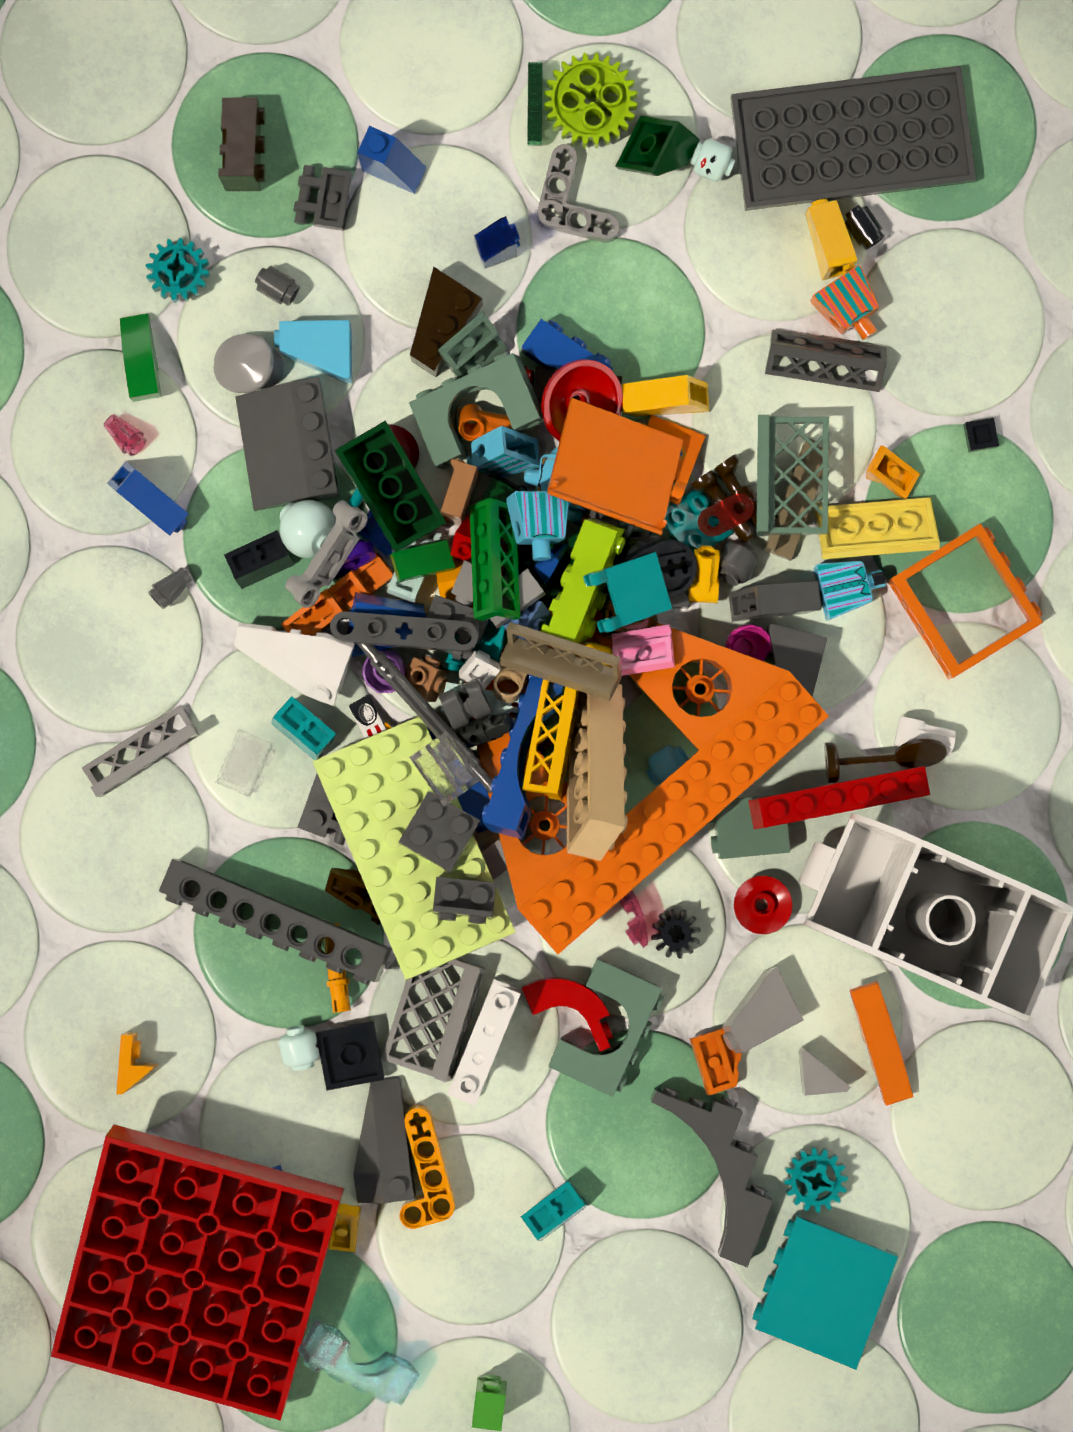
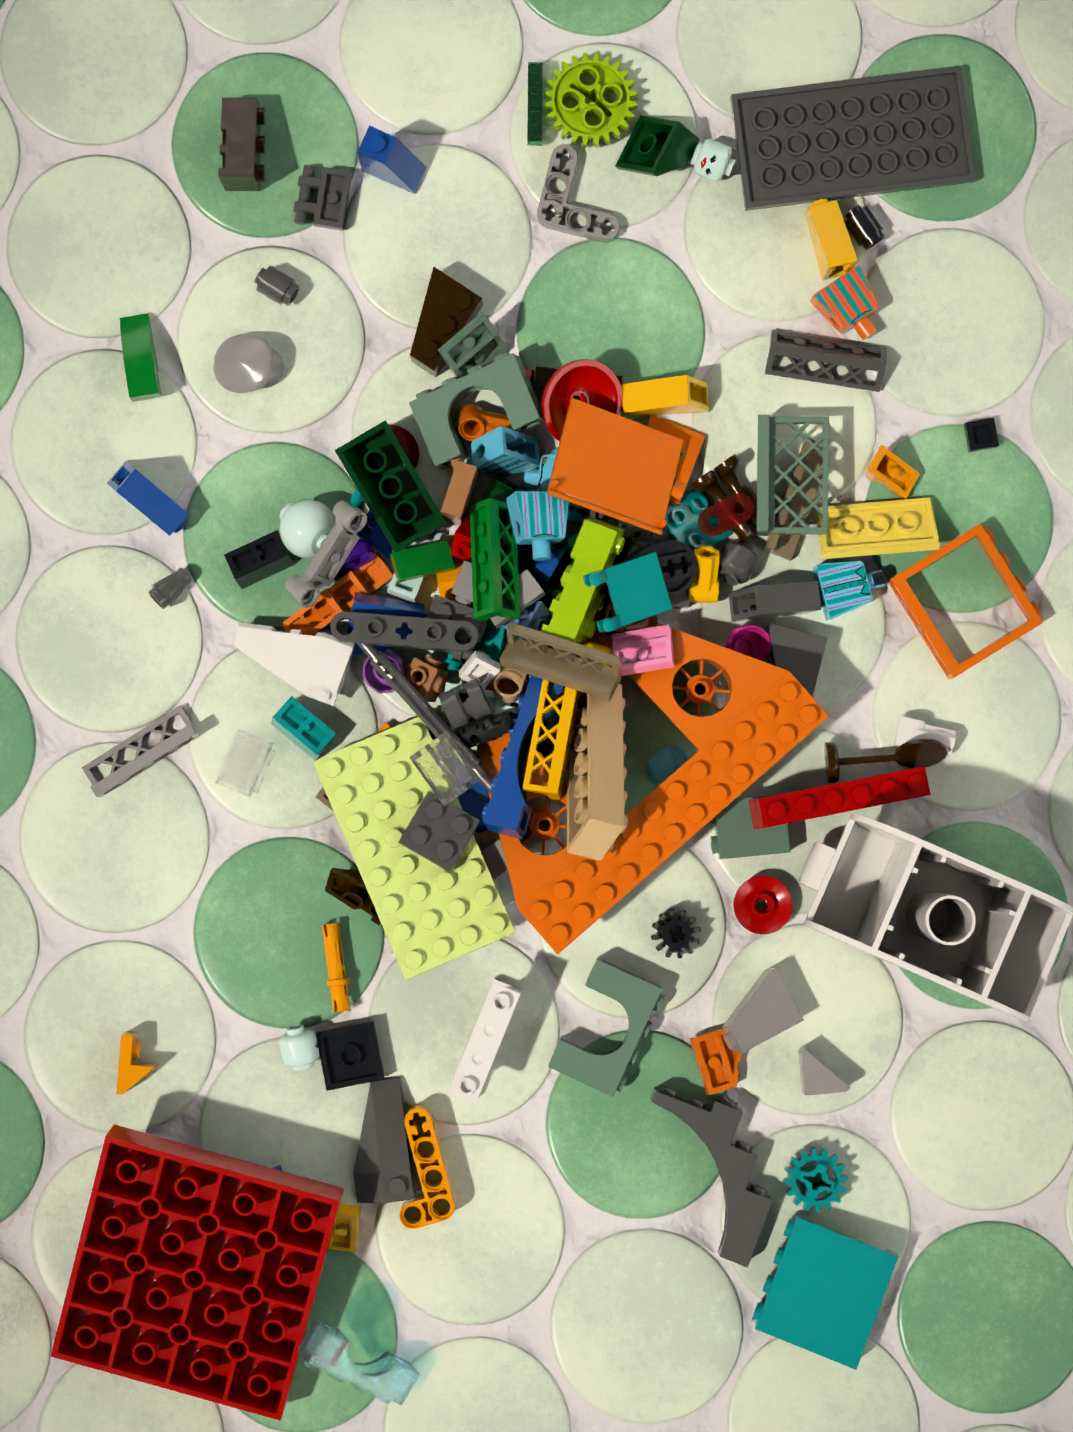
clear pink cone [104,414,147,456] -> none
teal gear [146,238,210,303] -> none
dark grey brick [159,859,392,985] -> none
dark grey slope [235,377,340,511] -> none
medium azure slope [274,320,352,383] -> none
dark grey plate [297,773,346,845] -> none
sticker [349,695,386,739] -> none
light grey fence [382,959,486,1082] -> none
dark grey bracket [433,877,496,924] -> none
bright green brick [471,1375,507,1431] -> none
clear blue slope [474,216,520,269] -> none
teal hinge [520,1181,589,1241] -> none
blue slope [521,319,613,371] -> none
red arch [522,977,613,1051] -> none
clear pink slope [619,890,648,948] -> none
orange slope [849,981,914,1106] -> none

